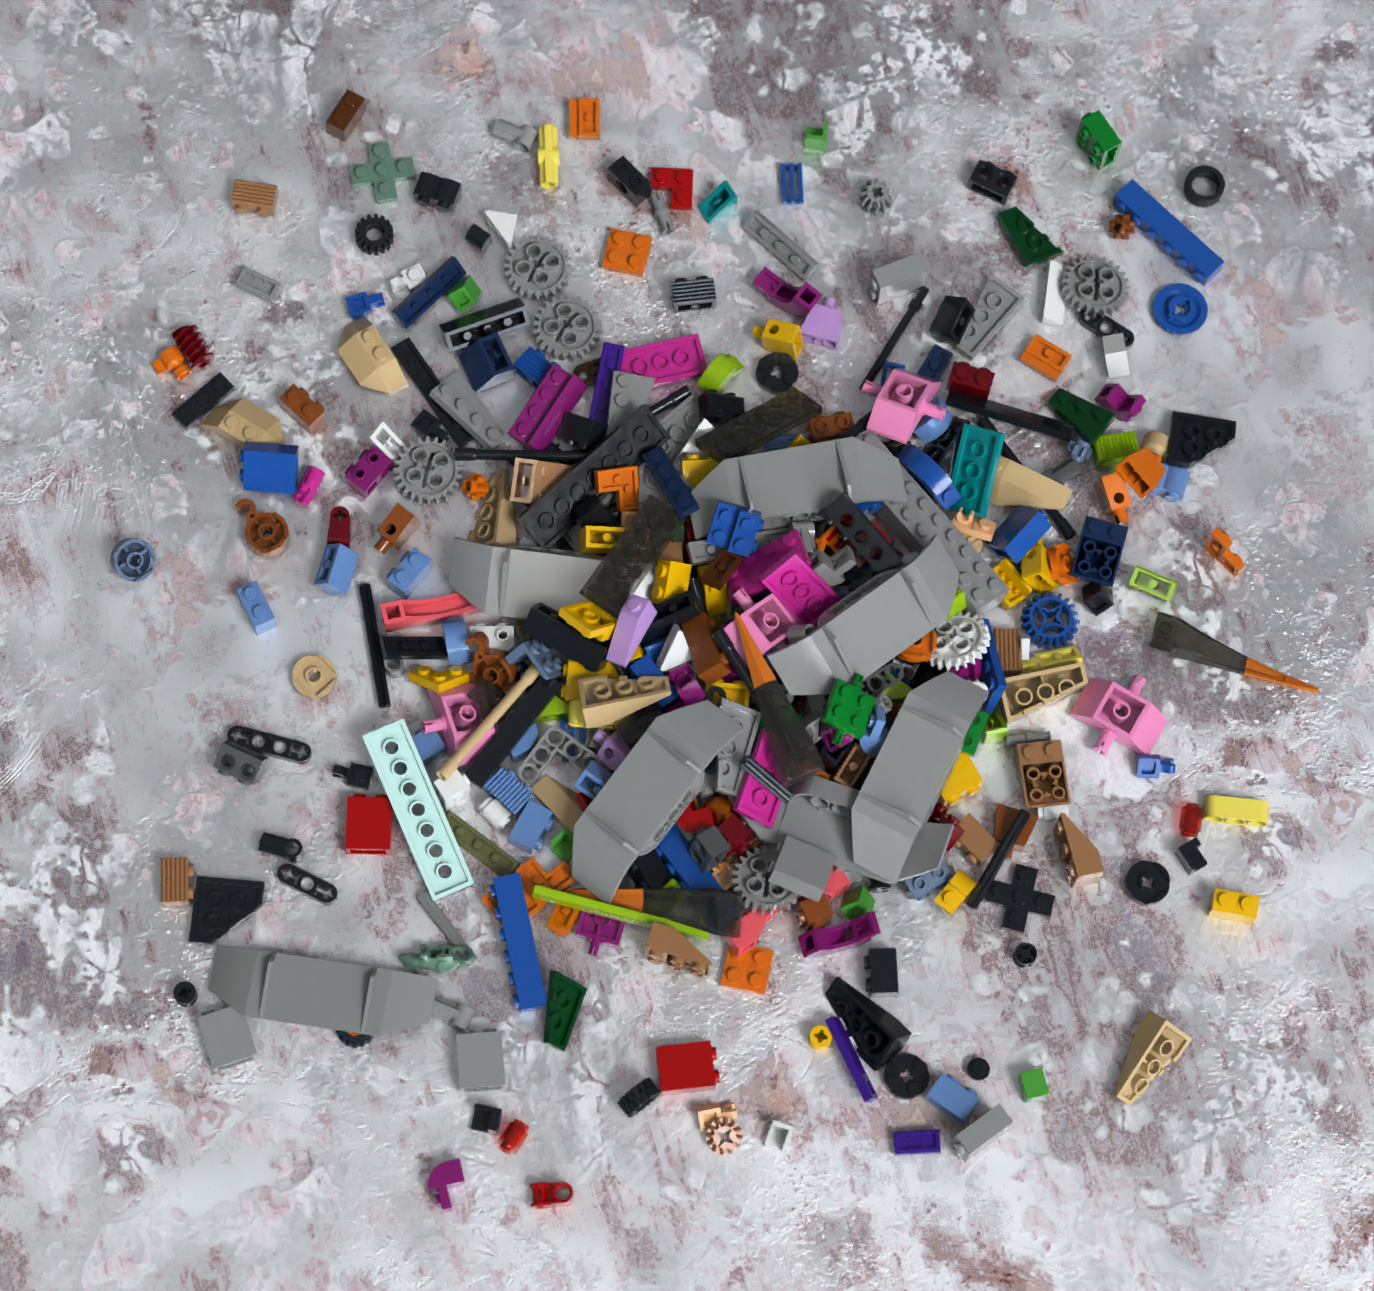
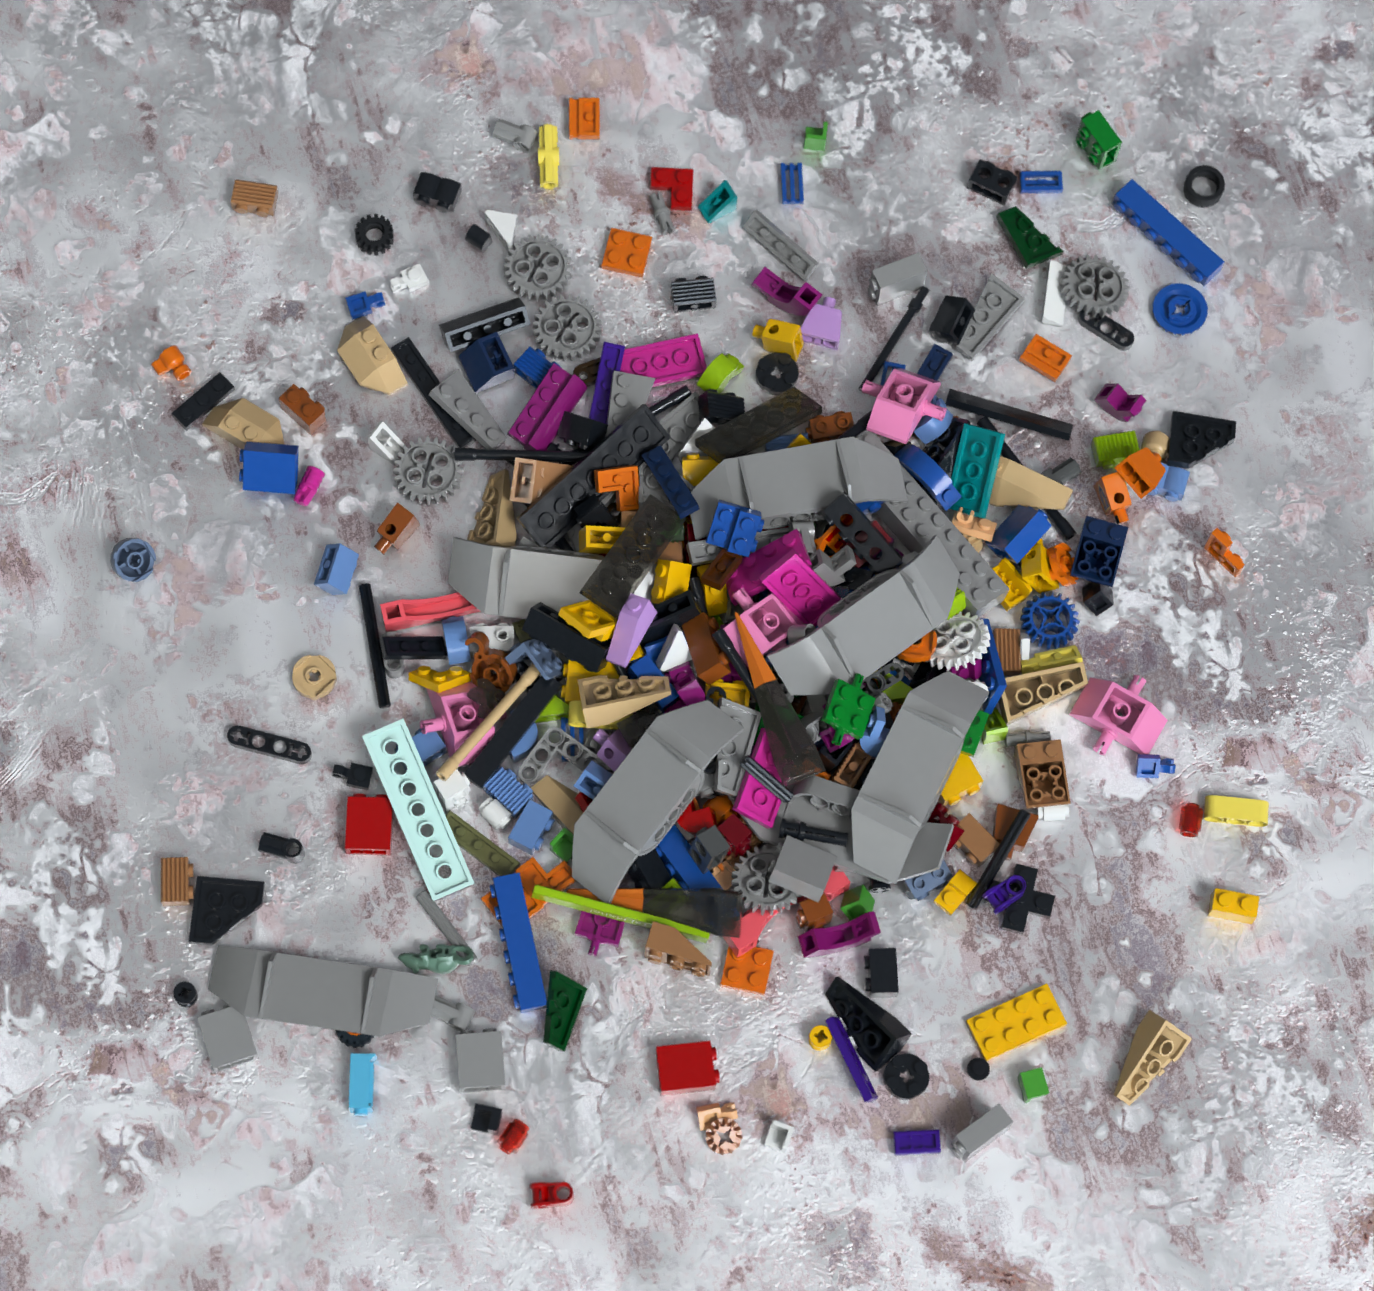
dark red piece [172,325,214,373] -> none
dark grey brick [213,739,269,786] -> none
light grey plate [234,266,282,304] -> none
dark orange piece [236,498,290,558] -> none
medium blue brick [236,581,277,635] -> none
black beam [277,863,338,906] -> none
reddish brown brick [326,89,367,142] -> none
dark red piece [327,506,350,548] -> none
magenta brick [345,445,394,499] -> none
sand green plate [350,141,416,204] -> none
medium blue brick [387,547,432,600] -> none
dark blue plate [391,256,466,329] -> none
black plate [410,409,449,443] -> none
magenta brick [428,1158,465,1213] -> none
bright green panel [447,275,481,312] -> none
orange gear [462,473,489,501] -> none
orange plate [547,889,580,937] -> none
black brick [607,156,652,207] -> none
black tyre [618,1077,661,1118] -> none
light grey gear [859,178,895,215] -> none
medium blue brick [925,1073,980,1126] -> none
dark red brick [946,361,995,399] -> none
black wheel [1013,943,1037,968] -> none
dark green wing [1048,388,1115,446] -> none
medium nougat slope [1053,813,1104,888] -> none
sand blue gear [1066,436,1094,462] -> none
white slope [1102,333,1130,379] -> none
dark orange gear [1109,214,1135,240] -> none
black plate [1124,860,1170,906] -> none
lime brick [1129,565,1179,602] -> none
clear smoke plate [1149,611,1319,693] -> none
black panel [1174,837,1207,876] -> none
none -> medium azure window [349,1054,377,1116]
none -> black pin [779,818,848,847]
none -> yellow plate [965,984,1067,1061]
none -> dark purple piece [982,875,1026,915]
none -> blue tile [1019,171,1063,194]

